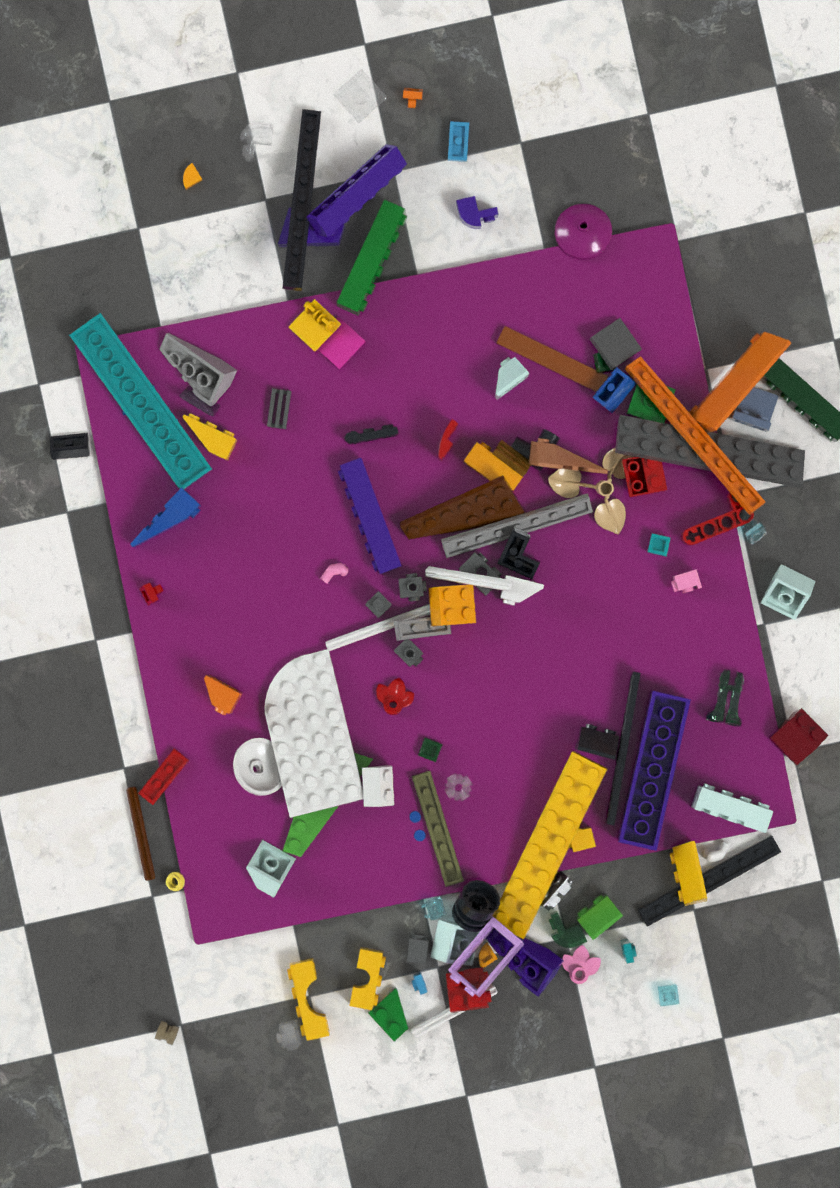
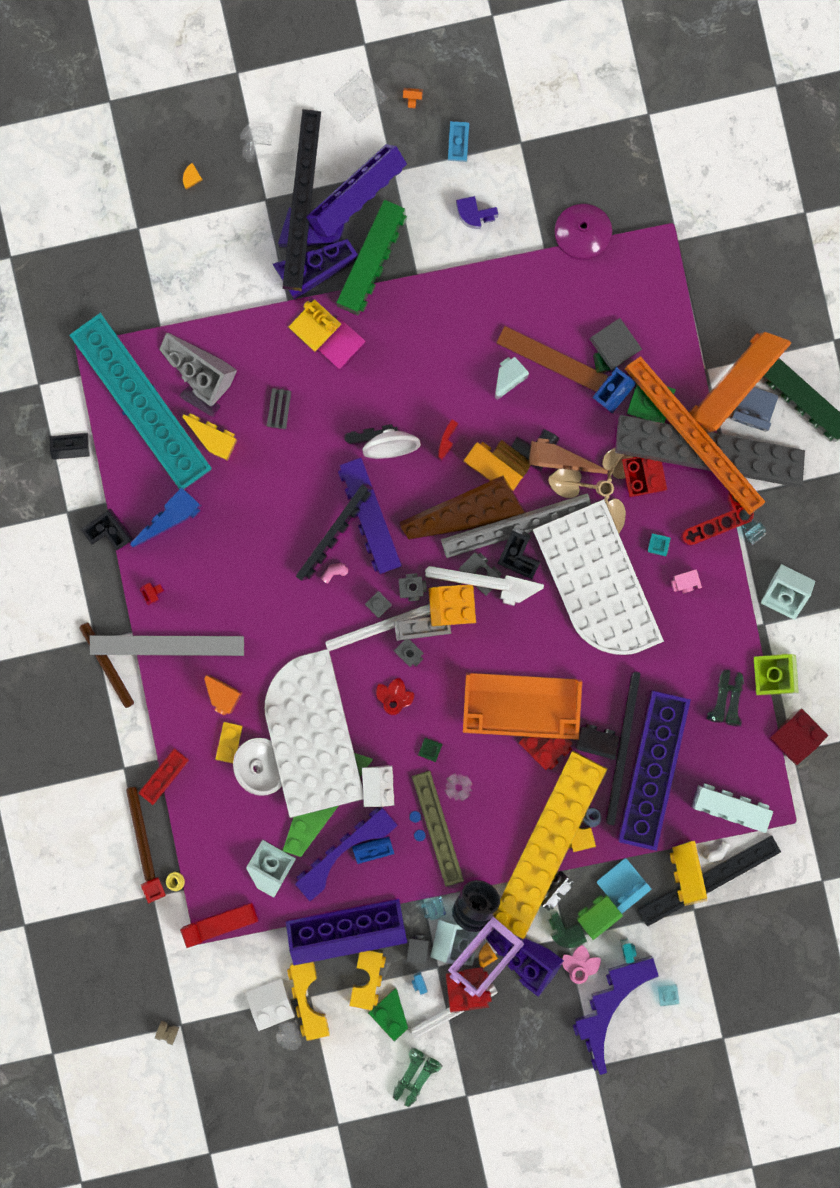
none -> reddish brown axle [79,622,134,708]
none -> black brick [81,508,133,551]
none -> light grey tile [90,636,244,656]
none -> red plate [140,877,166,904]
none -> red beam [180,903,259,948]
none -> yellow plate [215,722,243,763]
none -> white slope [246,978,296,1031]
none -> dark purple wedge [273,239,358,299]
none -> dark purple brick [286,899,407,966]
none -> dark purple arch [295,807,398,901]
none -> black plate [296,483,373,581]
none -> blue plate [352,836,394,864]
none -> white dish [363,429,421,459]
none -> clear green piece [393,1048,443,1107]
none -> orange slope [463,673,582,740]
none -> red plate [518,736,573,770]
none -> white plate [533,499,664,655]
none -> dark purple arch [573,956,659,1075]
none -> sand blue plate [583,808,601,827]
none -> medium azure bracket [597,858,652,913]
none -> lime slope [754,654,799,695]

